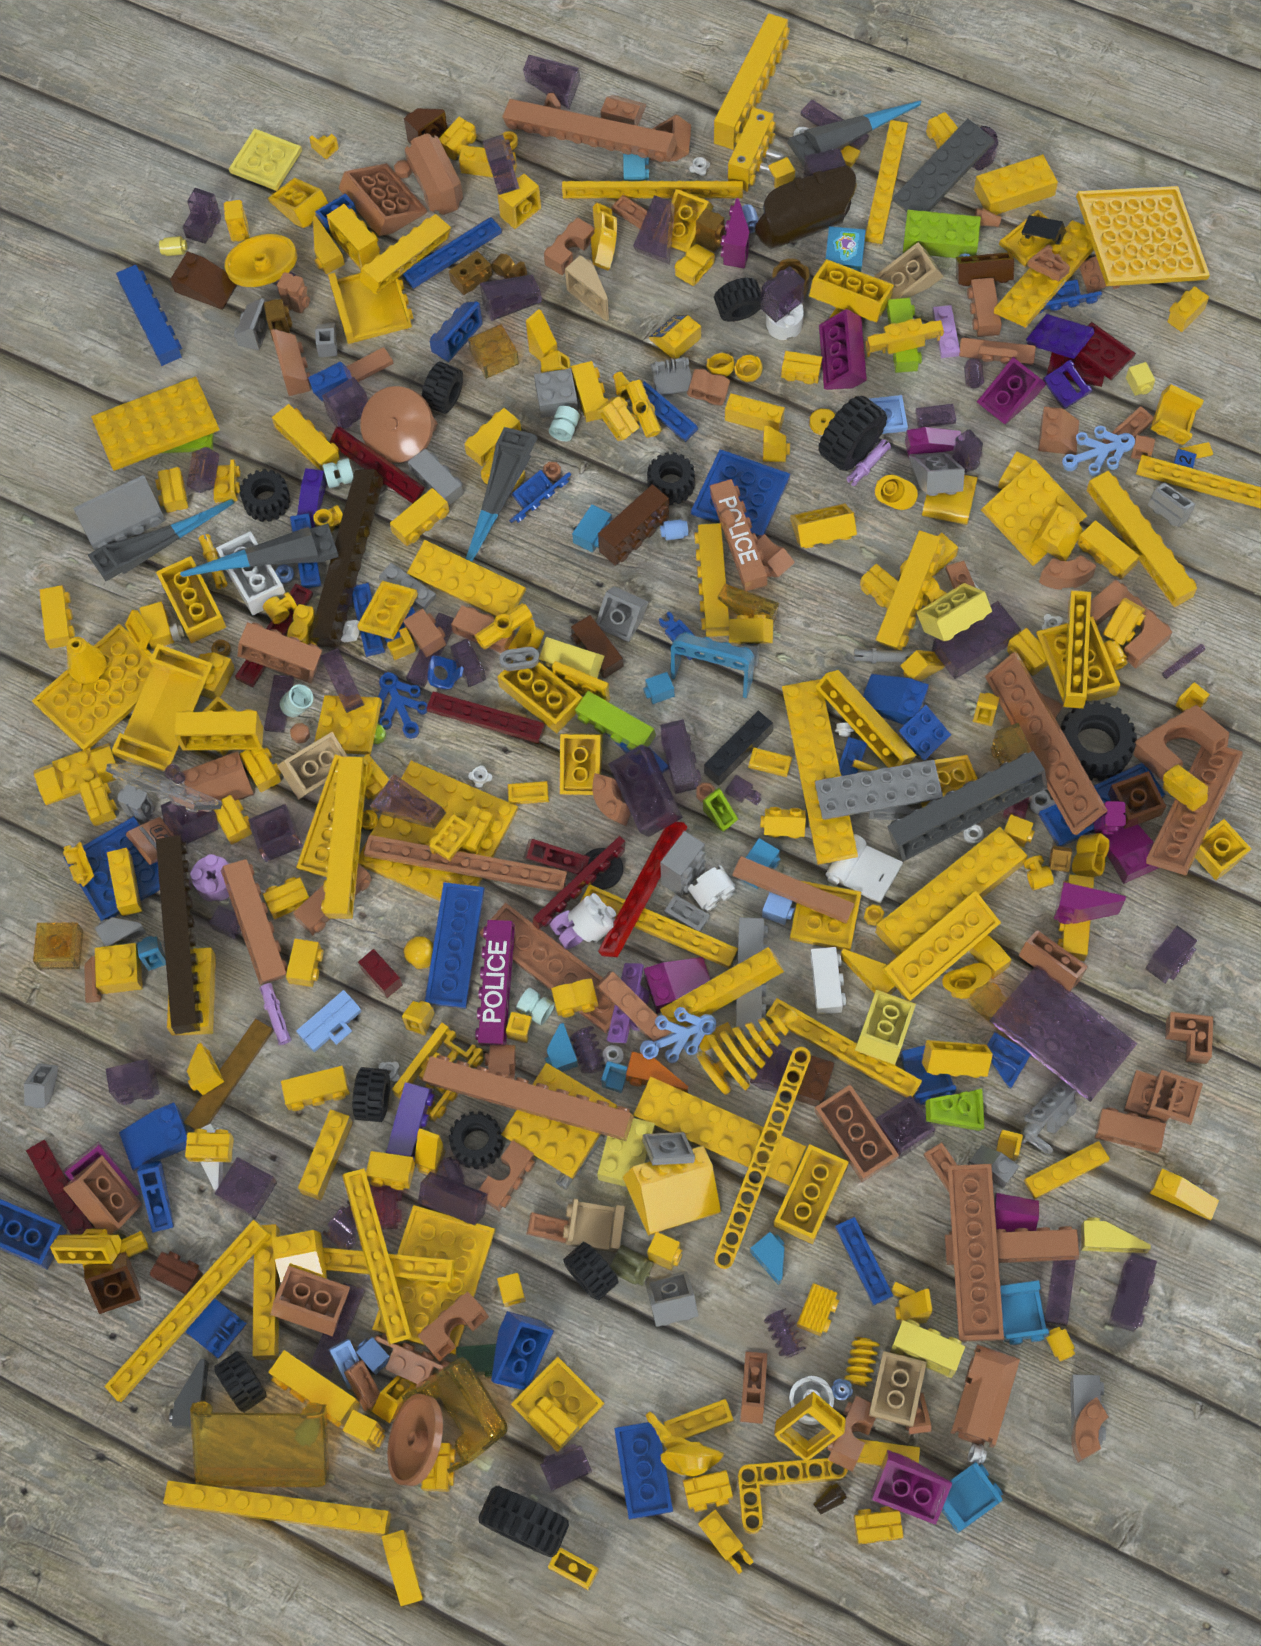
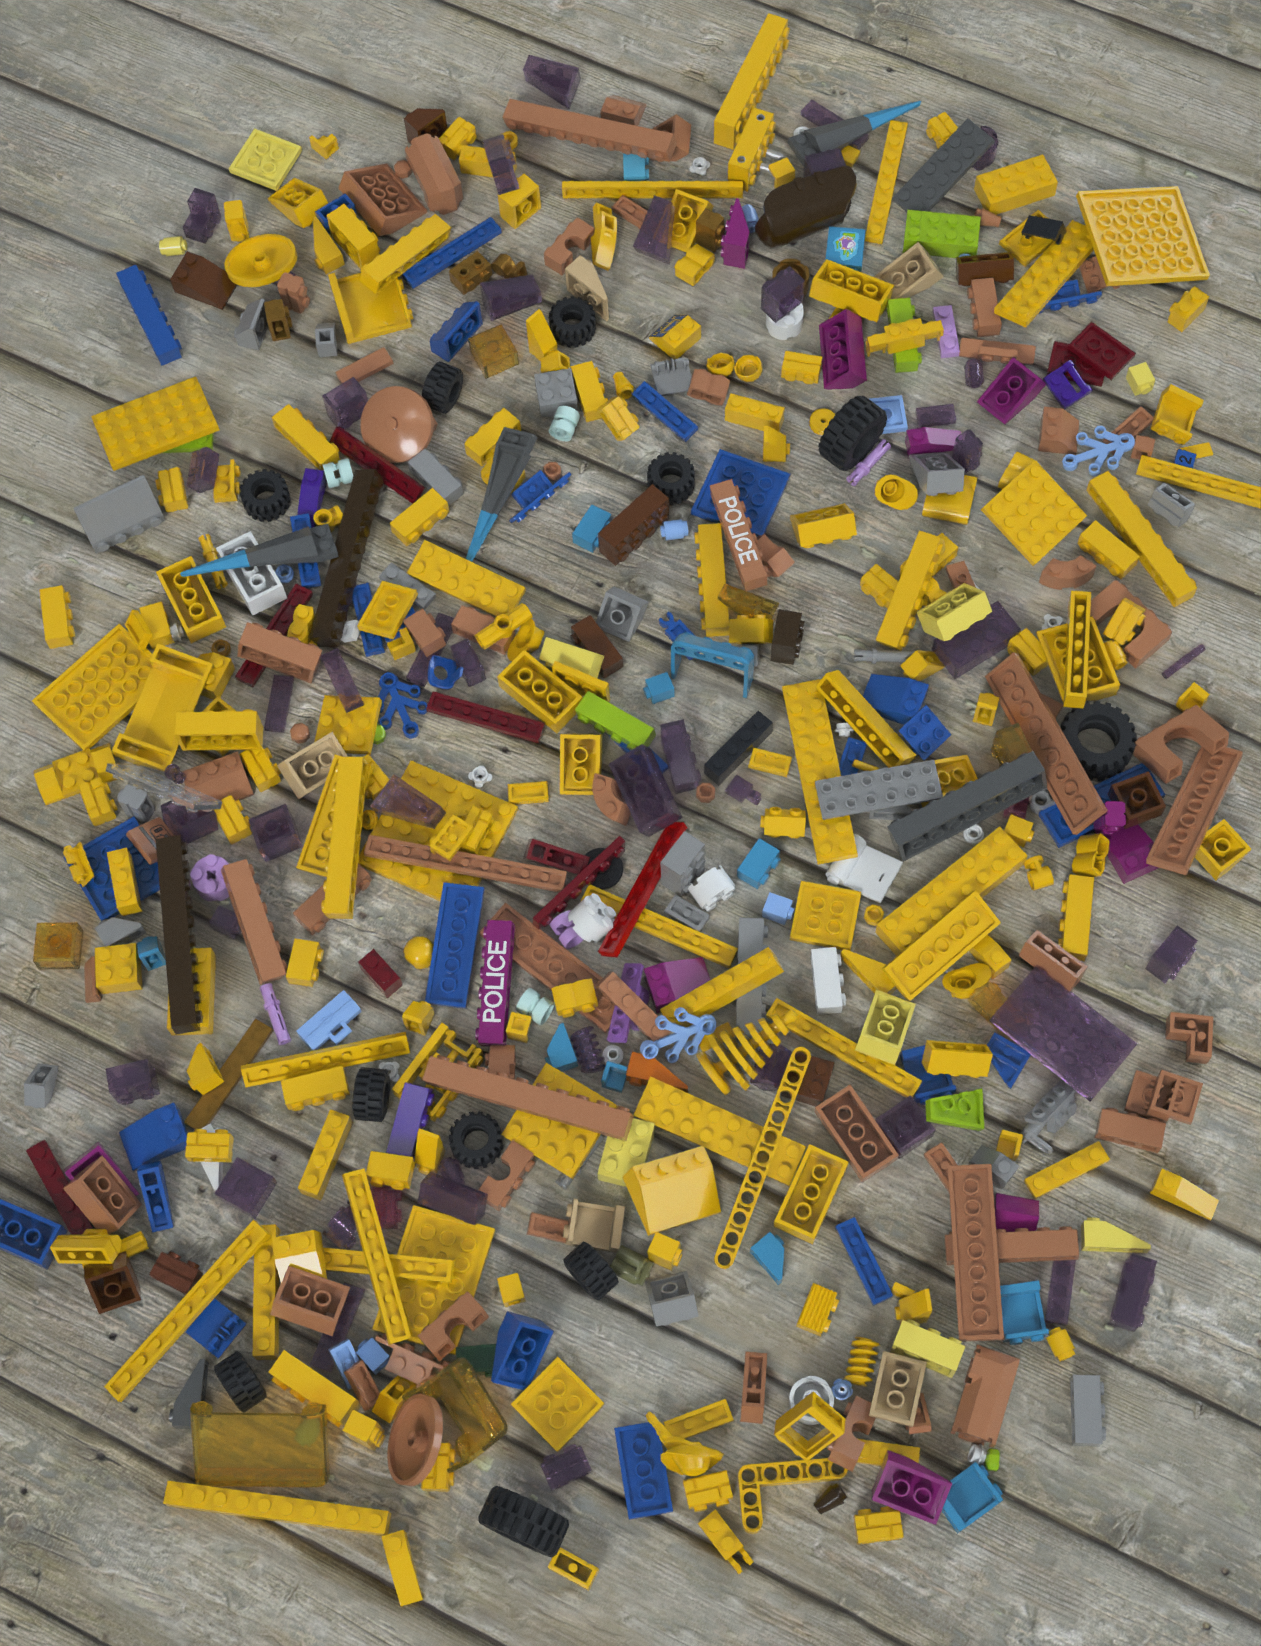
yellow cone [66,637,107,684] -> none
dark grey plate [88,499,234,581] -> none
yellow brick [262,877,309,920] -> none
yellow piece [263,592,297,624] -> none
nougat slope [271,329,311,396] -> none
light aqua wheel [280,684,313,717] -> none
blue brick [308,361,355,402] -> none
light grey plate [499,647,539,671] -> none
yellow brick [528,1396,579,1449] -> none
nougat plate [543,93,561,109] -> none
yellow piece [626,379,662,438] -> none
light grey tile [642,1132,695,1165] -> none
lime slope [703,788,739,832] -> none
black tyre [714,277,765,322] -> none
nougat tile [719,508,735,529] -> none
nougat tile [732,856,854,923] -> none
clear purple piece [764,1308,806,1359] -> none
dark purple plate [1026,314,1094,359] -> none
nougat wing [1028,245,1070,282] -> none
yellow slope [1032,505,1083,561] -> none
pearl gold leg [1049,846,1072,872] -> none
magenta slope [1054,882,1126,924] -> none
nougat brick [1071,1397,1109,1463] -> none
yellow brick [1163,764,1208,811] -> none
none -> yellow plate [241,1031,410,1088]
none -> black tyre [549,296,596,348]
none -> dark brown brick [770,609,805,665]
none -> lime tile [984,1448,1000,1472]

